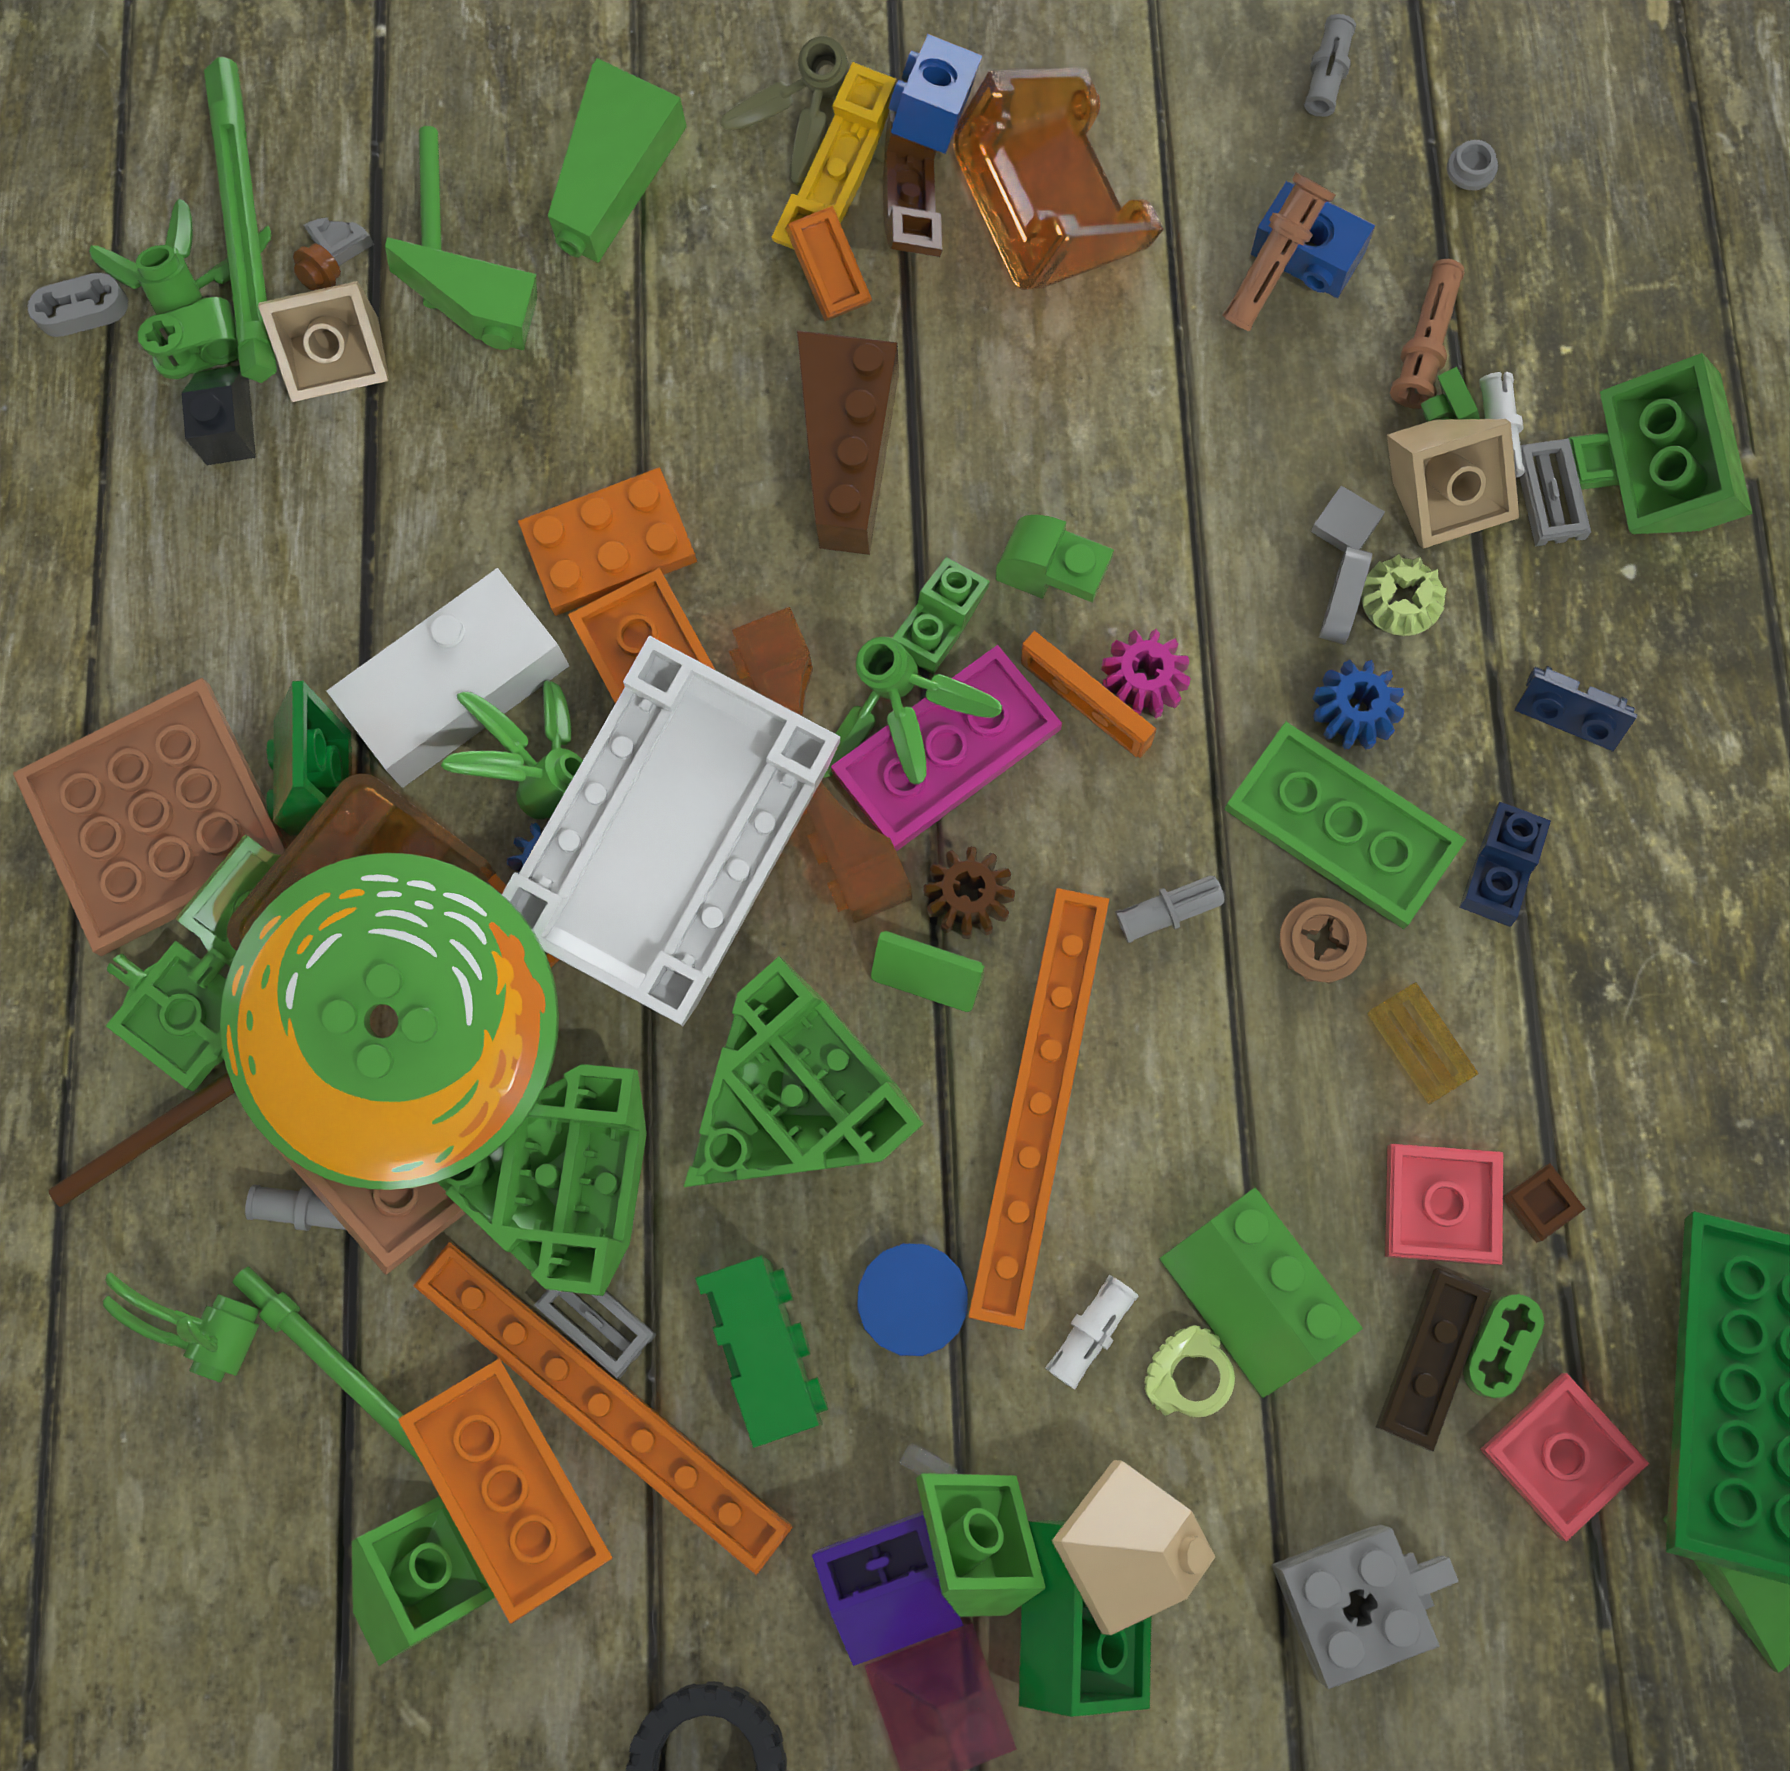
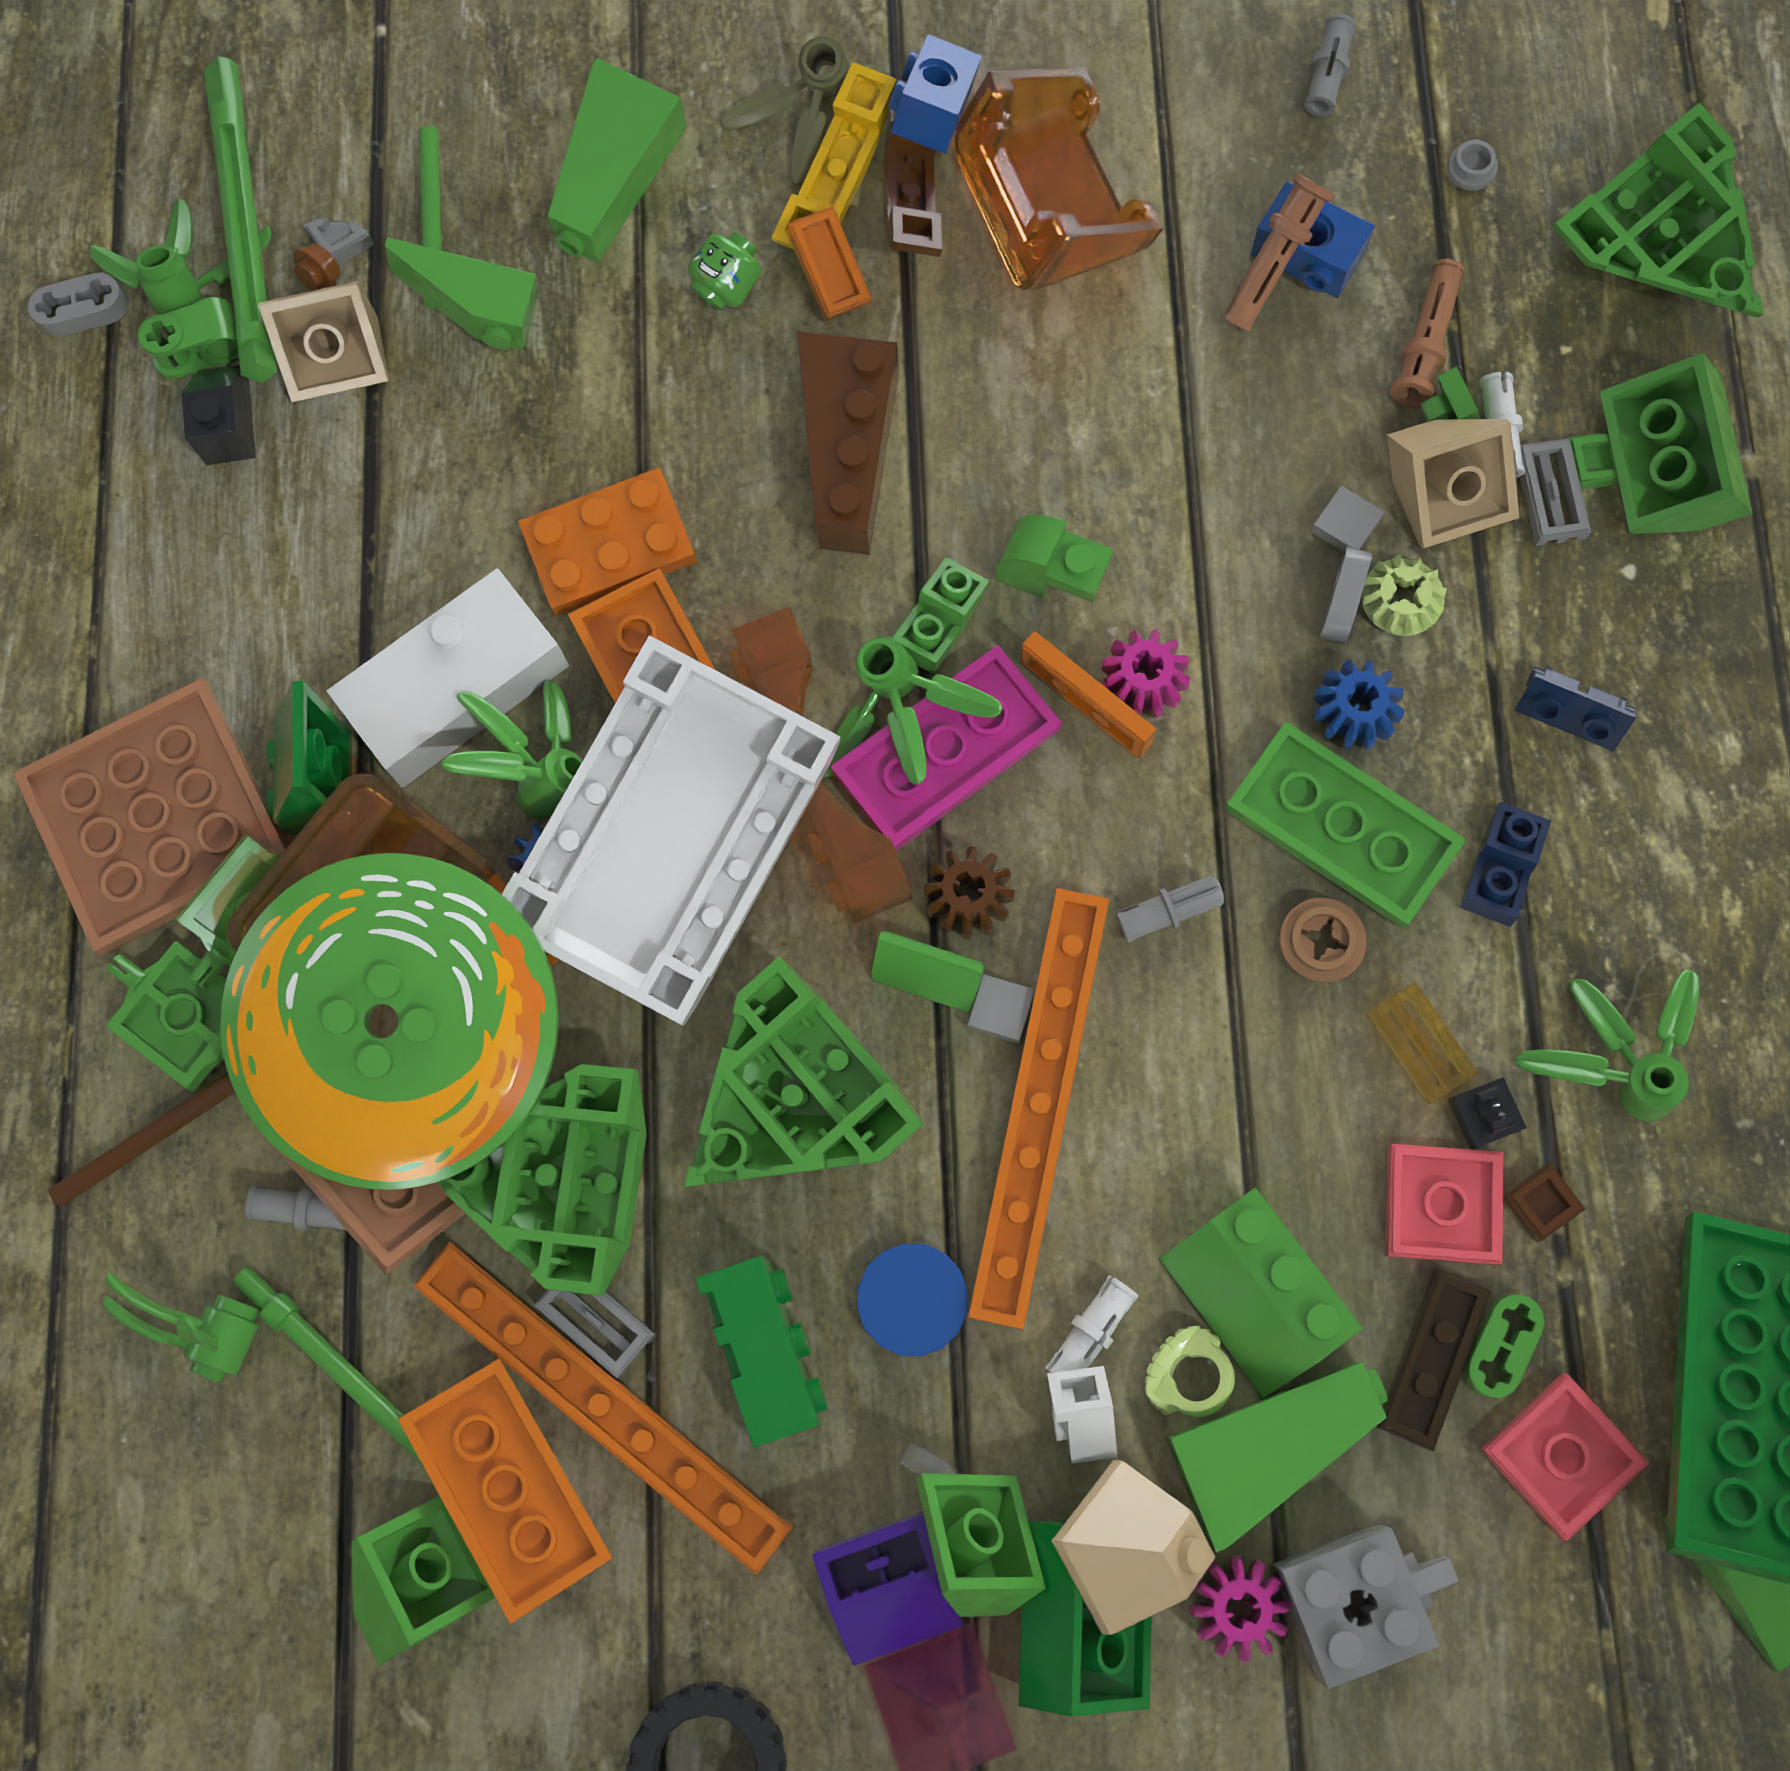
none -> bright green head [688,232,762,311]
none -> light grey tile [968,974,1035,1044]
none -> white brick [1047,1366,1117,1464]
none -> bright green slope [1165,1362,1388,1552]
none -> dark pink gear [1189,1555,1291,1662]
none -> black tile [1448,1077,1527,1150]
none -> bright green plant [1514,969,1700,1122]
none -> bright green wedge [1552,102,1764,318]

